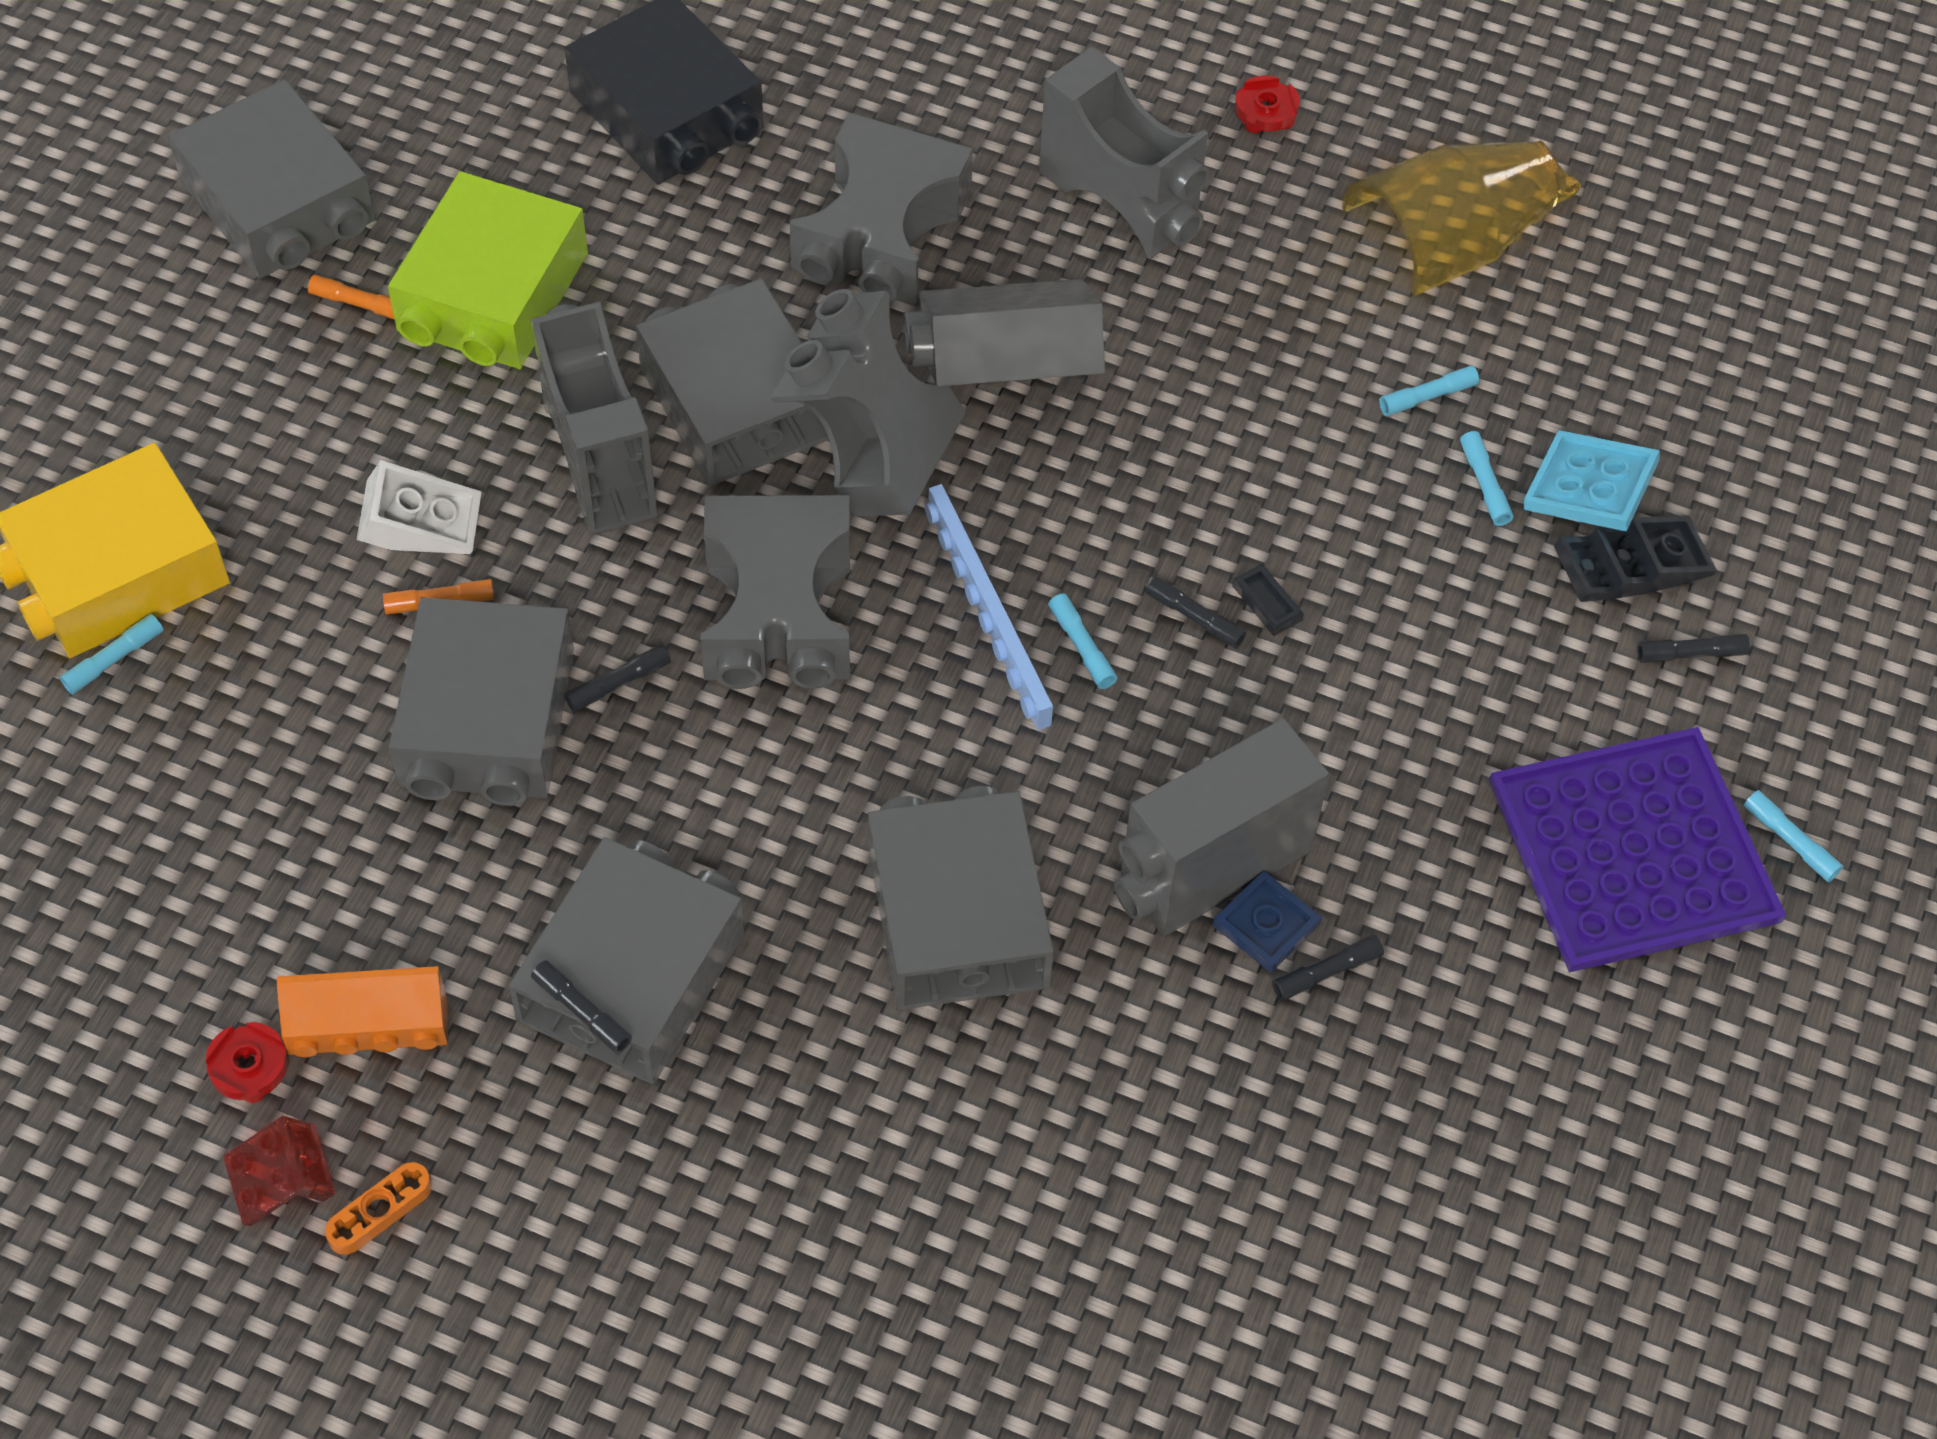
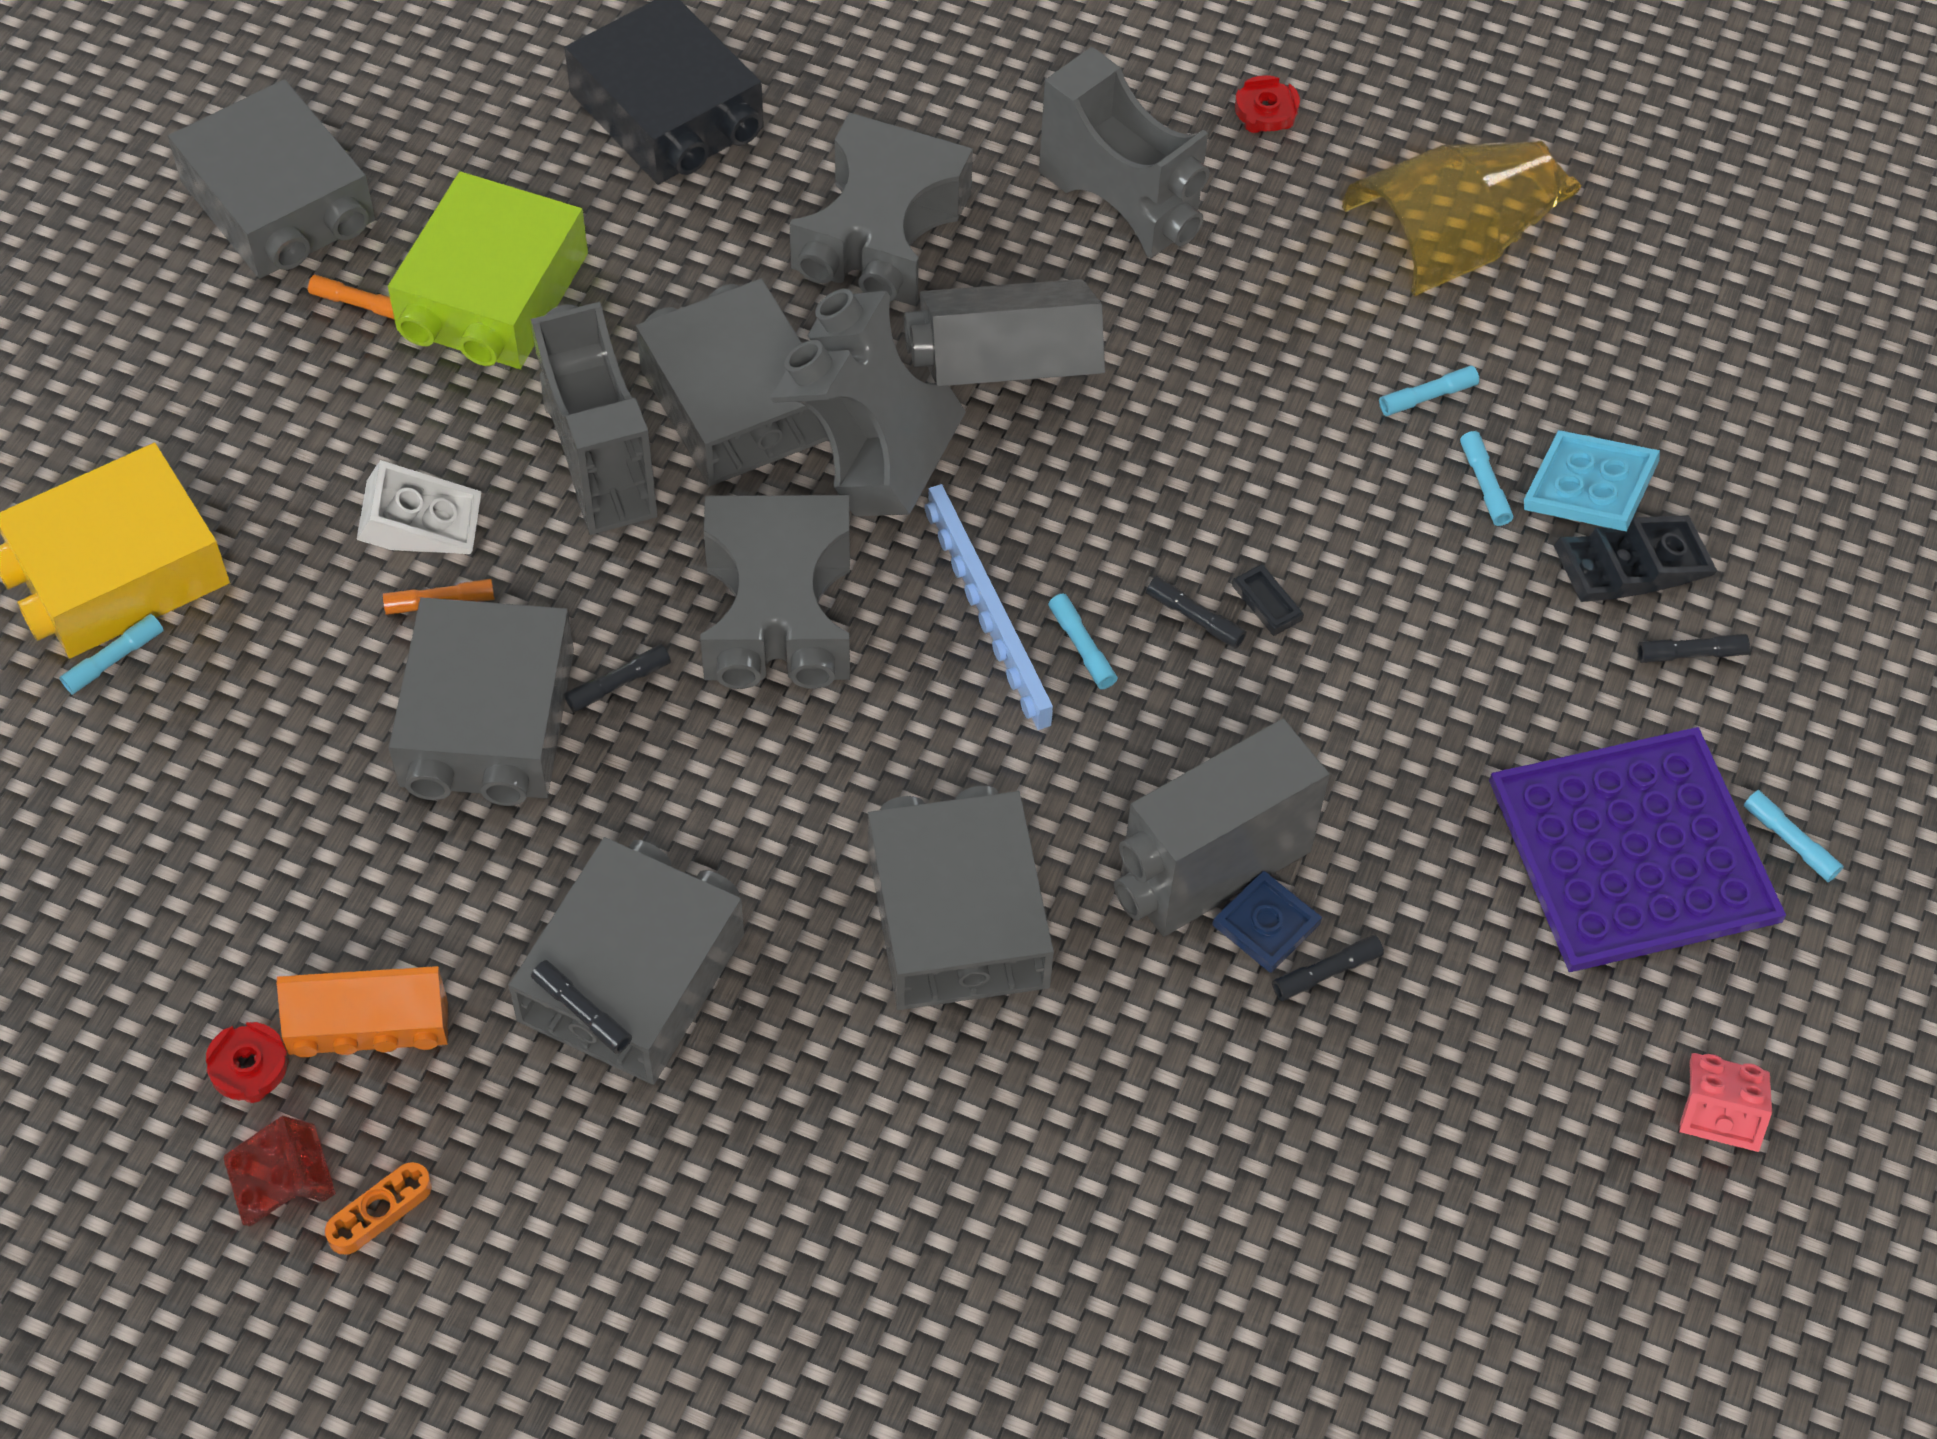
none -> coral bracket [1680,1053,1772,1152]

